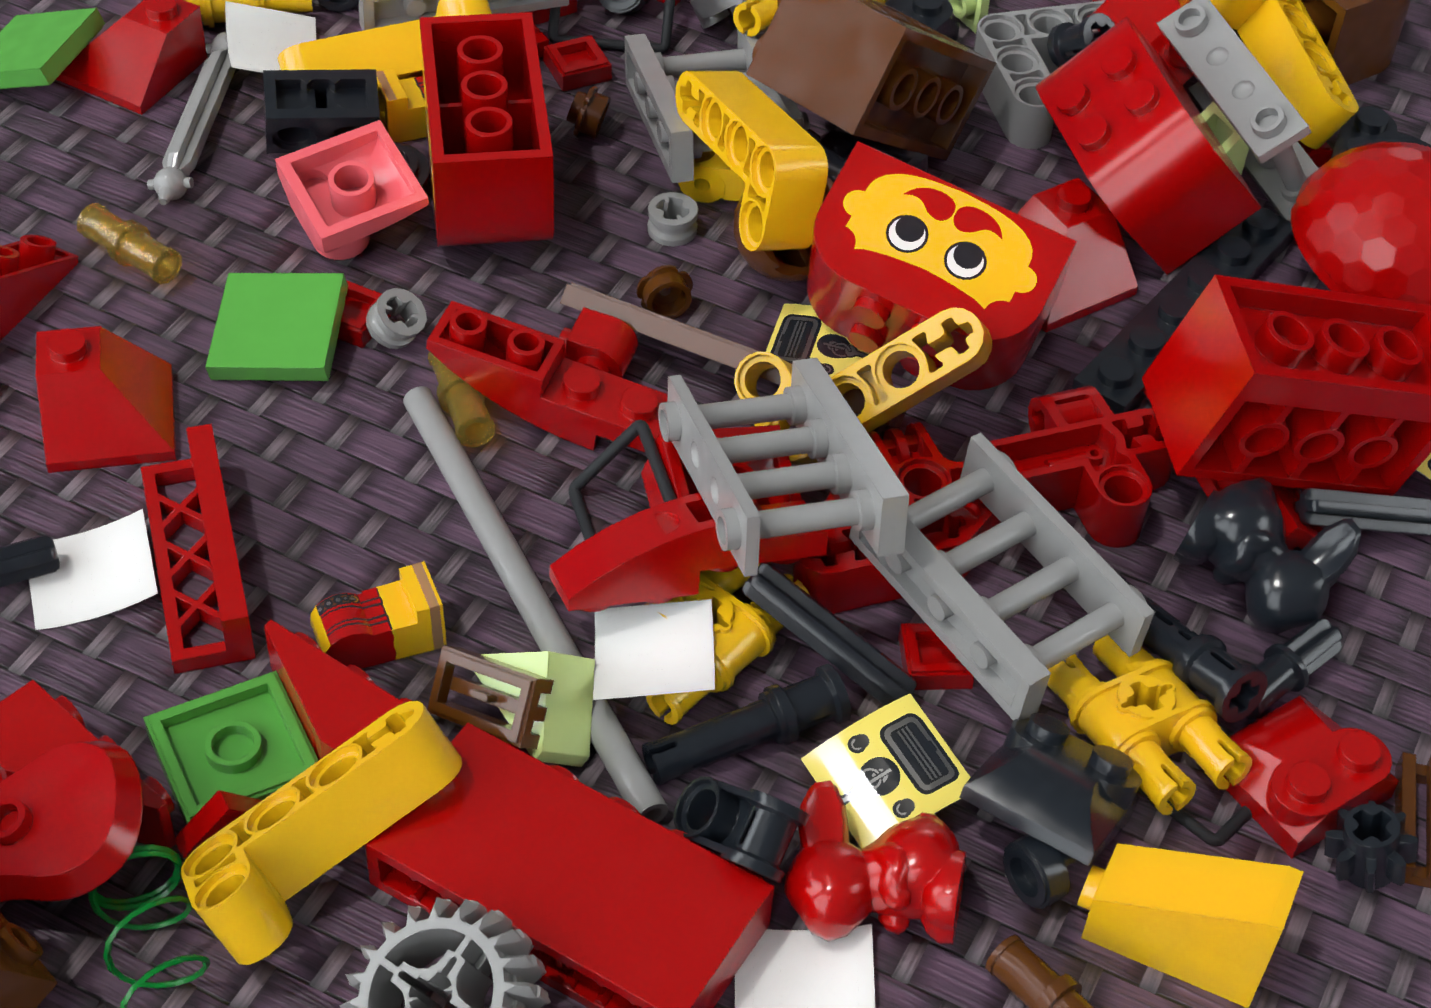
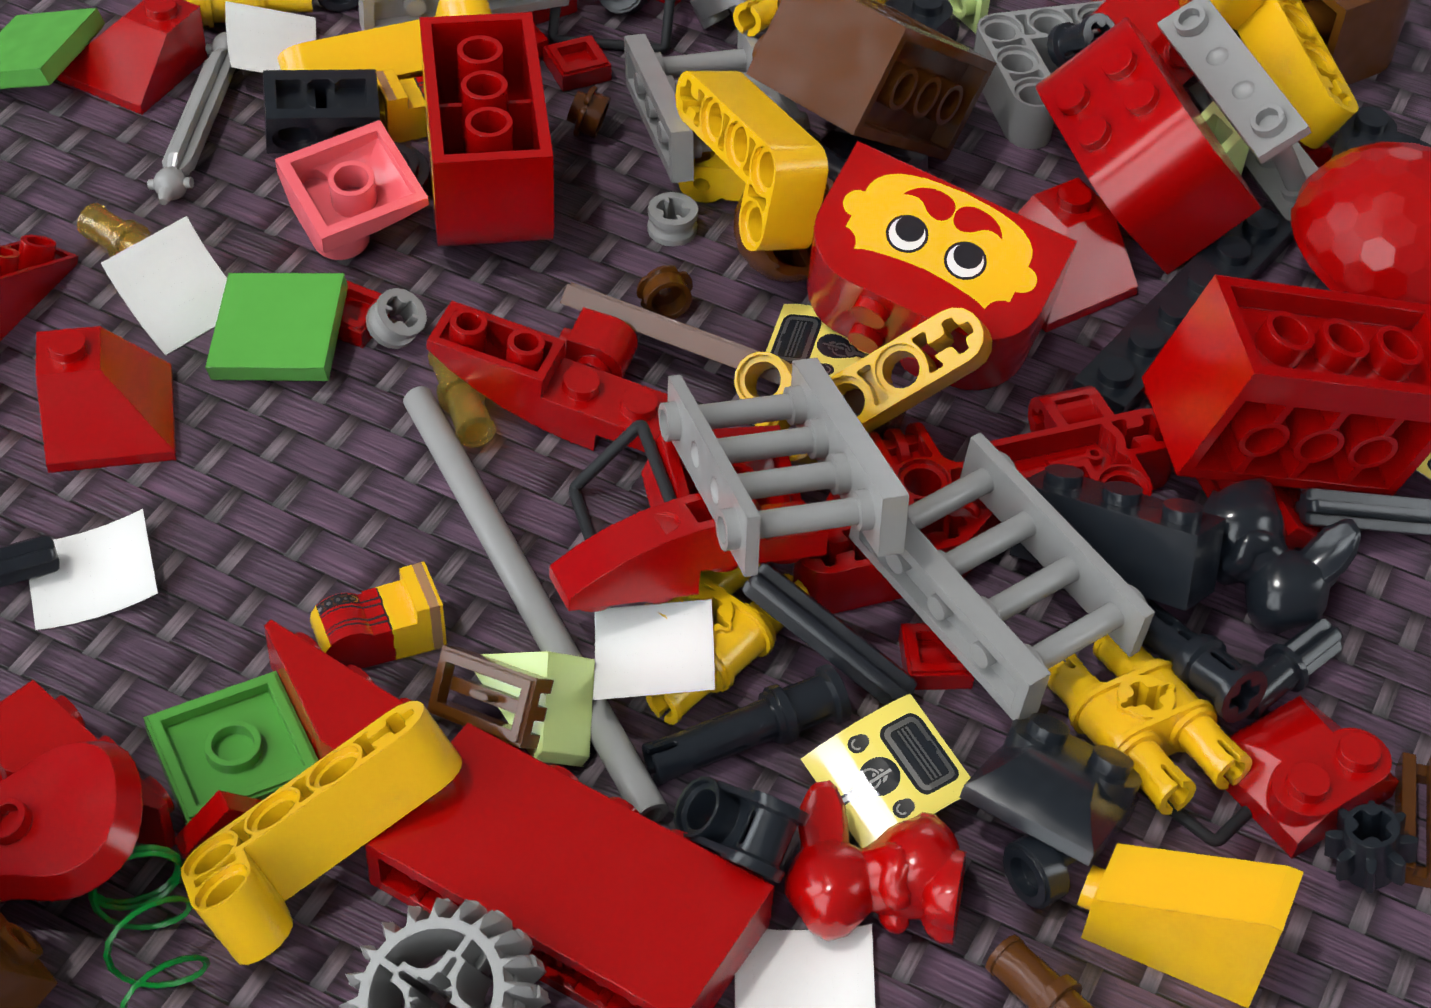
red fence [140,423,256,674] -> none
none -> white sticker [101,216,227,356]
none -> black brick [1010,464,1226,610]

